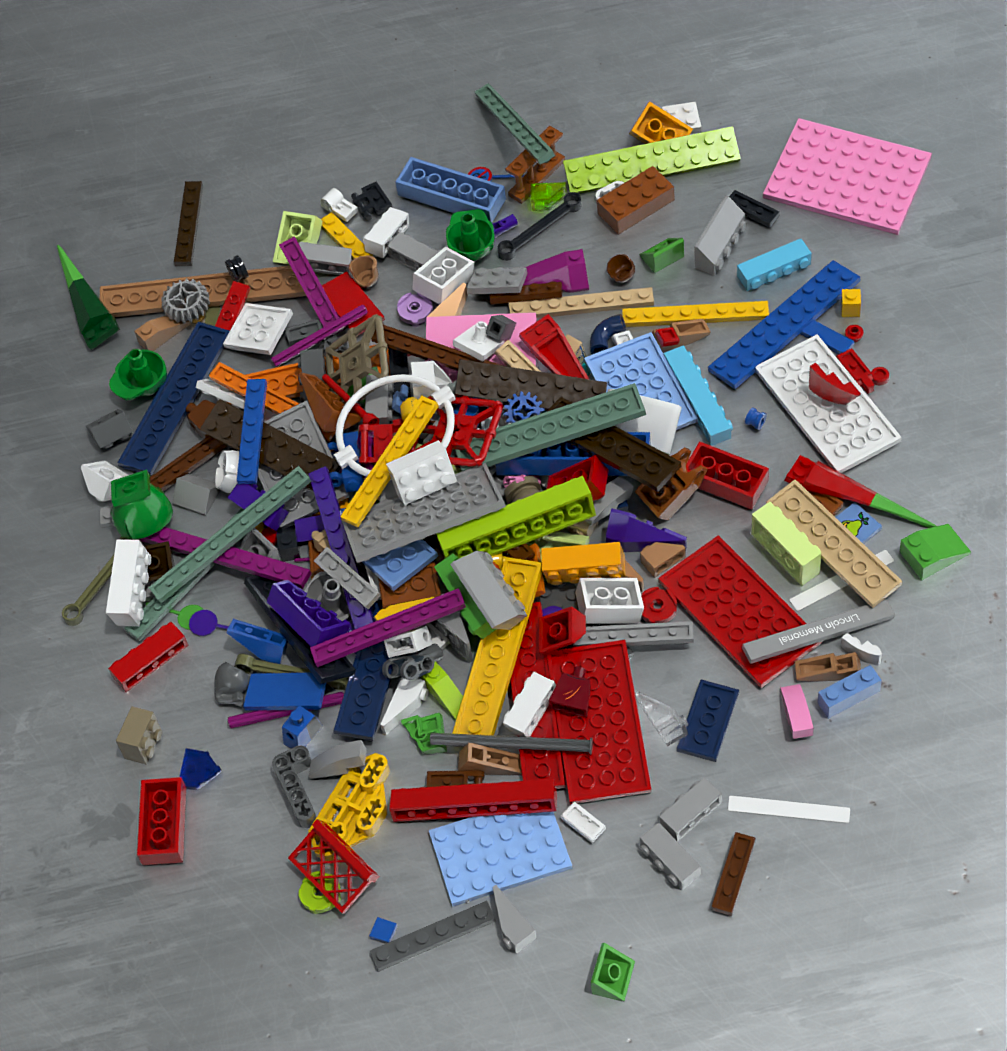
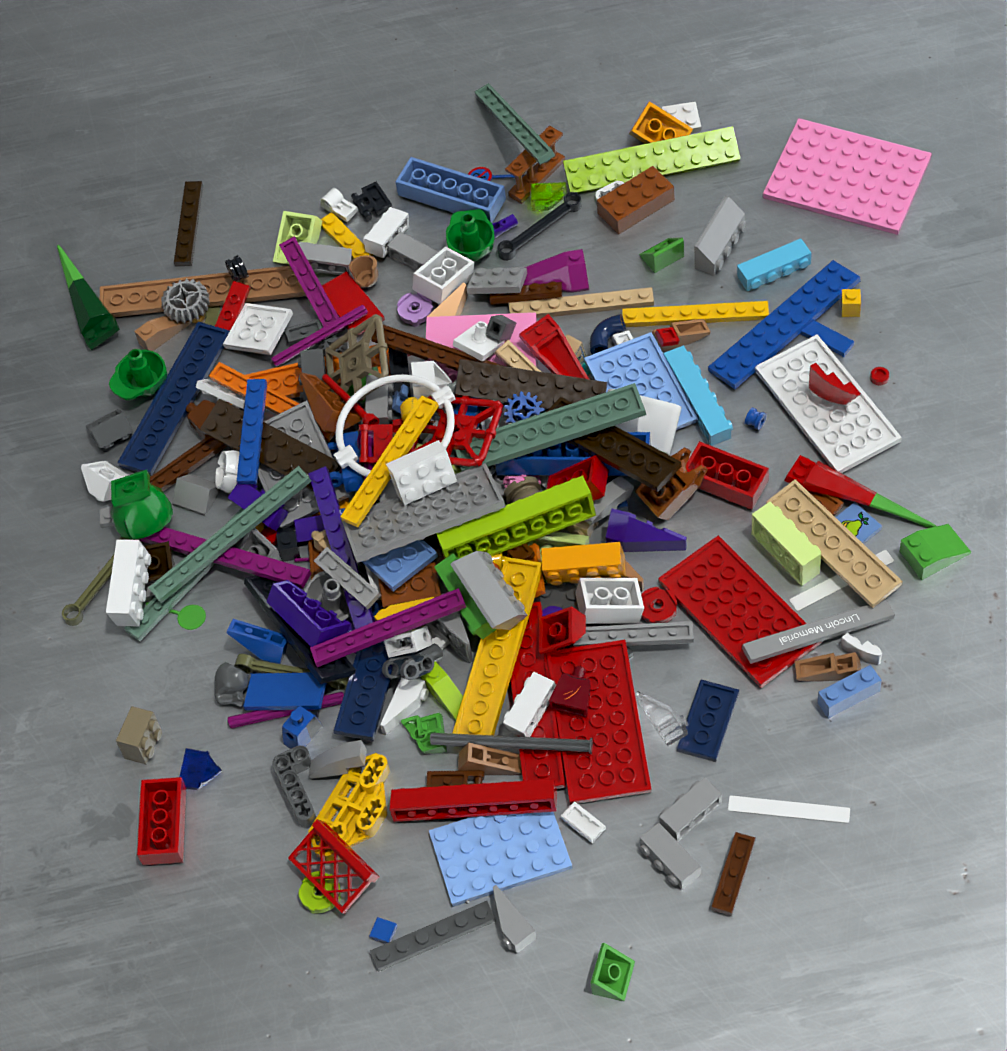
red brick [108,621,189,692] -> none
dark purple piece [189,610,229,636] -> none
reddish brown hair [607,254,635,283] -> none
medium nougat slope [640,542,686,578] -> none
black plate [729,190,780,227] -> none
bright pink slope [780,684,814,739] -> none
red hinge [836,348,875,394] -> none
red plate [845,325,864,342] -> none

